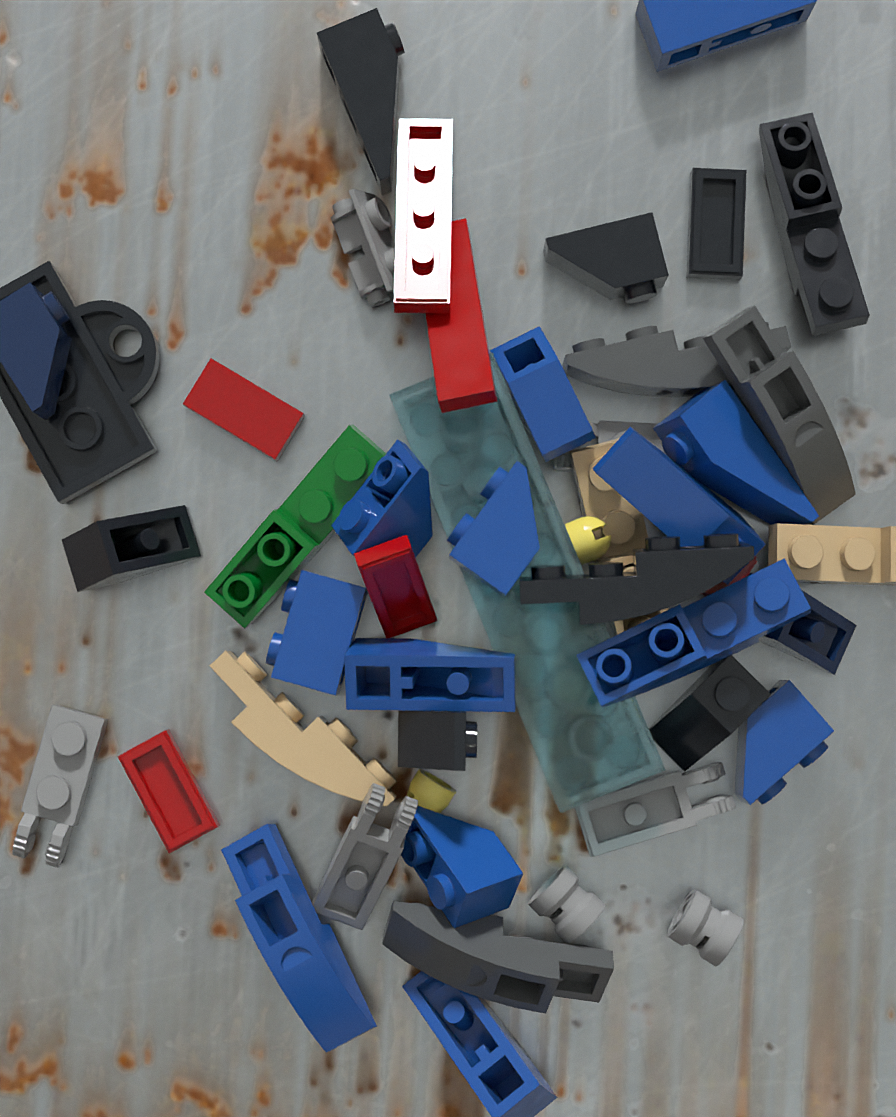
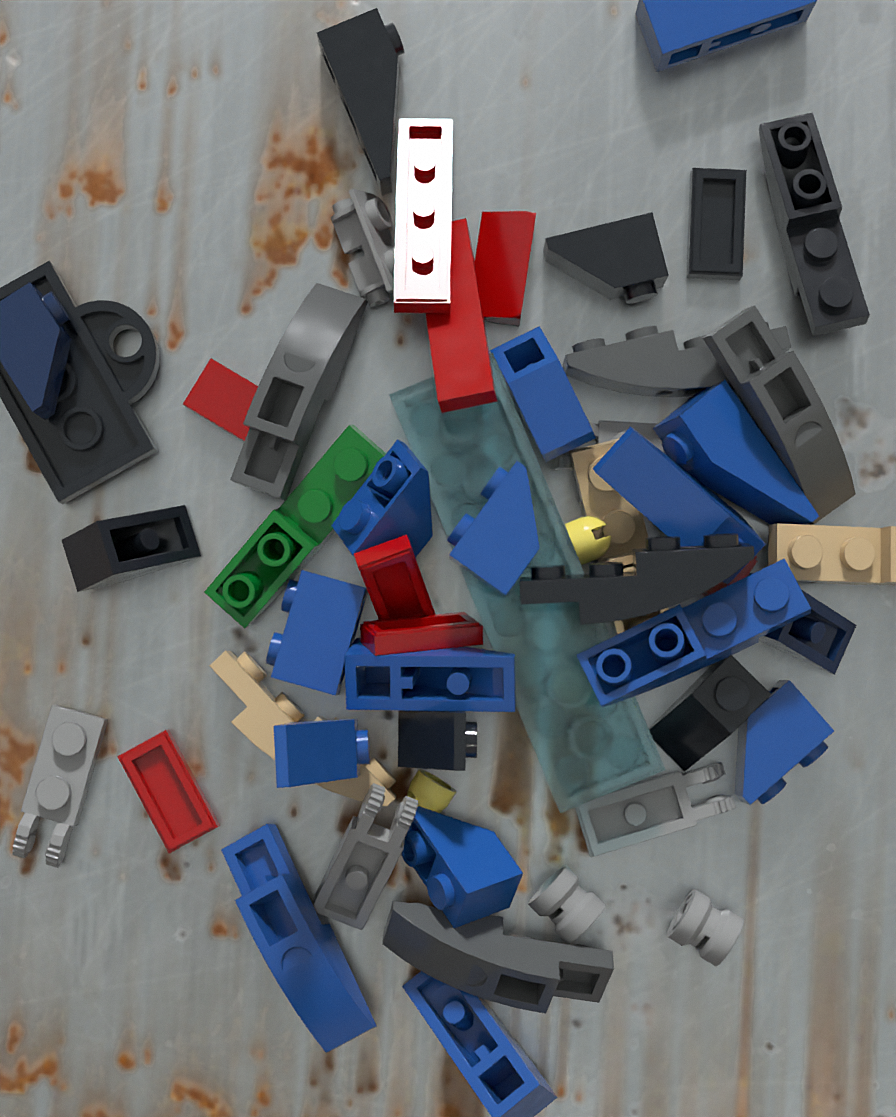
none -> dark grey slope [230,283,368,501]
none -> blue slope [273,718,370,788]
none -> red tile [360,612,483,656]
none -> red slope [475,211,536,326]

